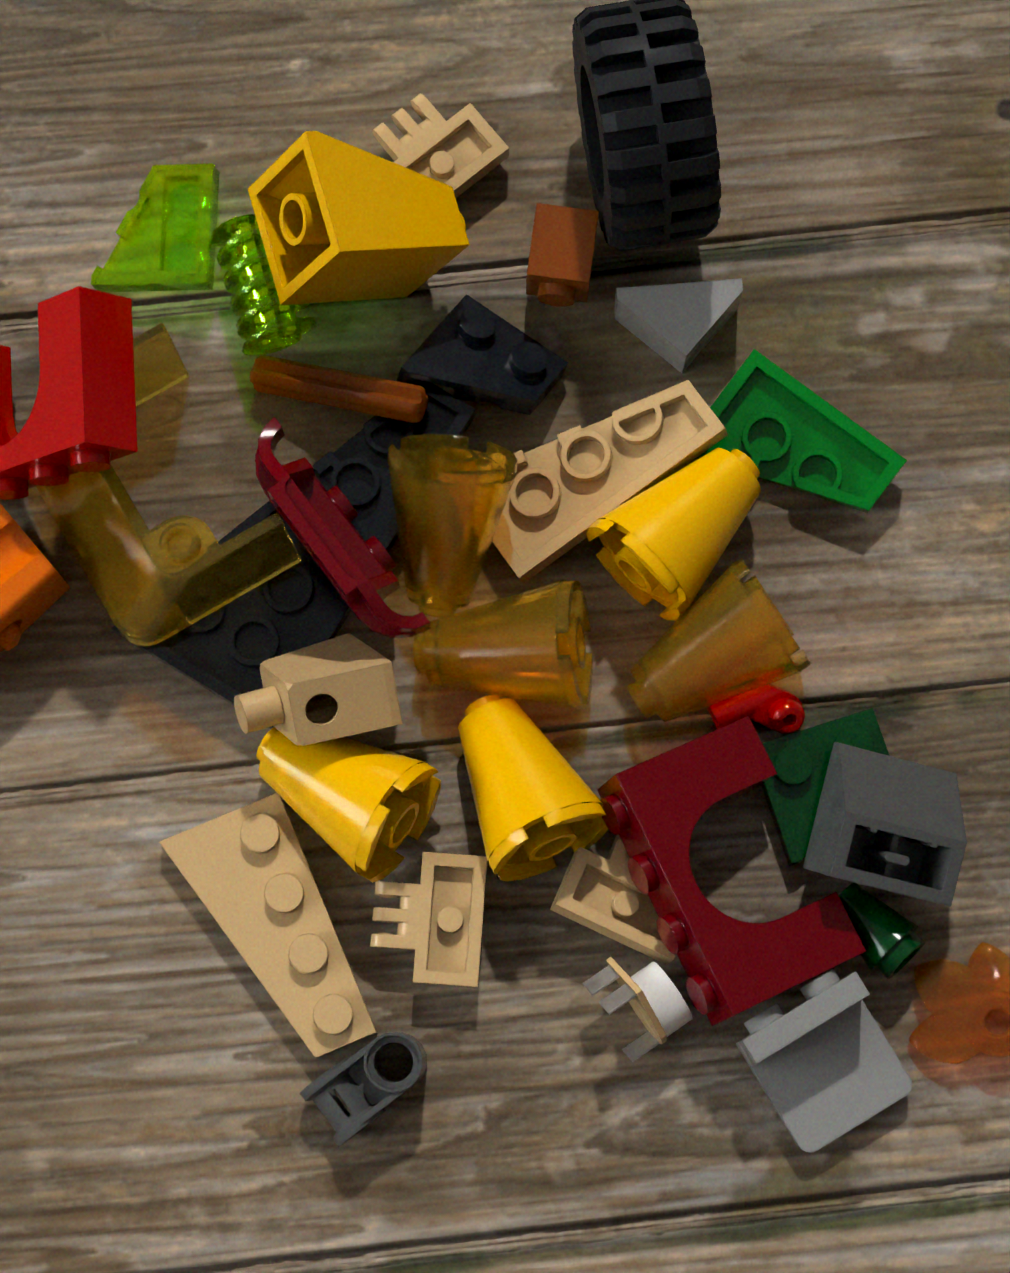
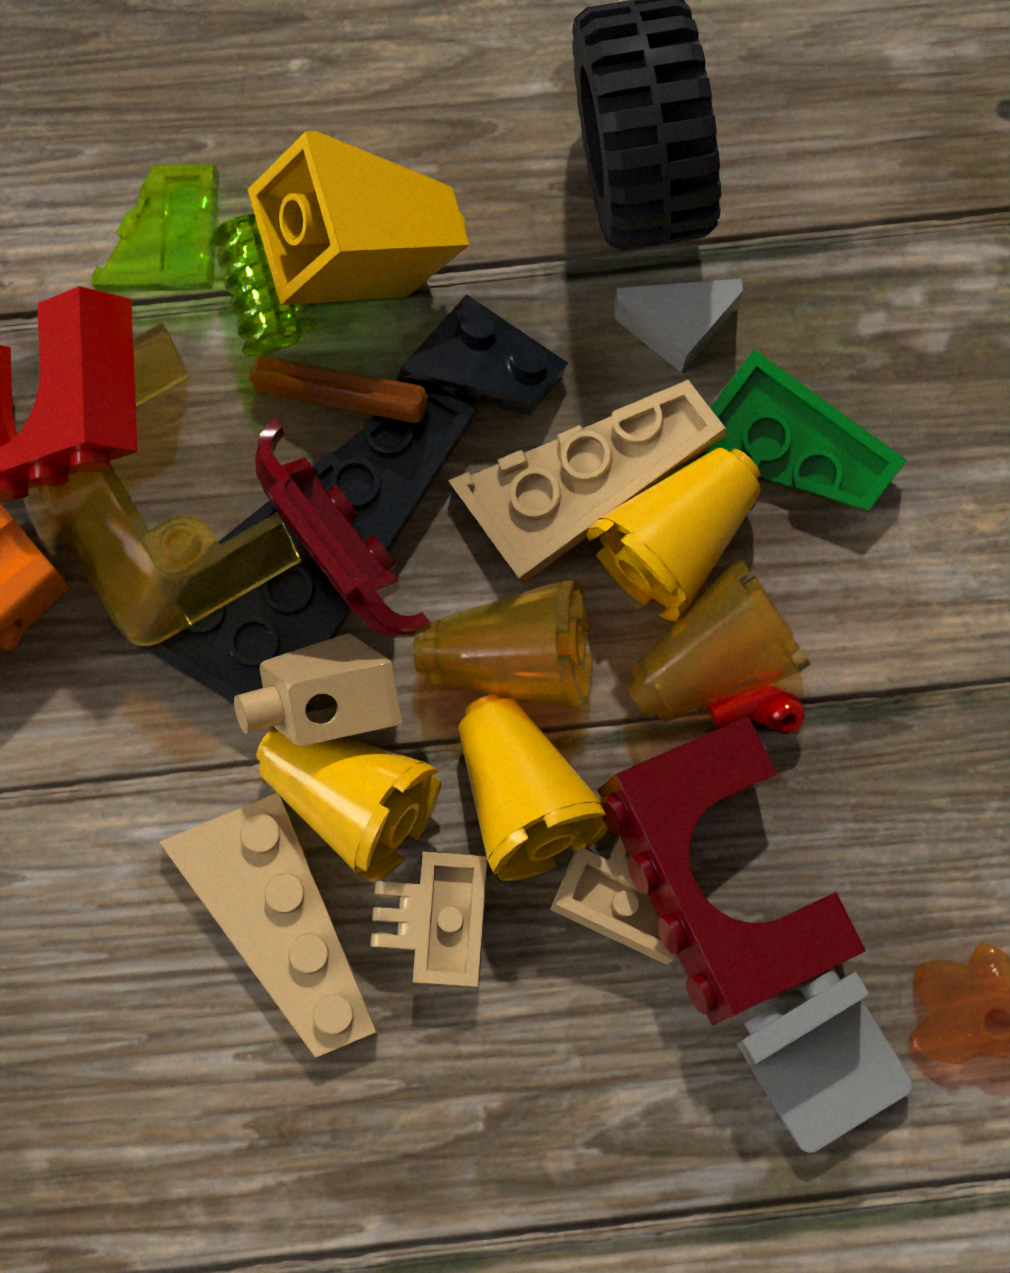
dark grey piece [300,1032,427,1147] -> none
tan hinge [372,93,509,198] -> none
clear yellow cone [387,434,518,618] -> none
dark orange brick [526,203,599,307] -> none
piece [582,957,693,1062] -> none
dark green wing [761,708,889,866] -> none
dark grey slope [803,742,967,907] -> none
dark green cone [838,882,925,979] -> none

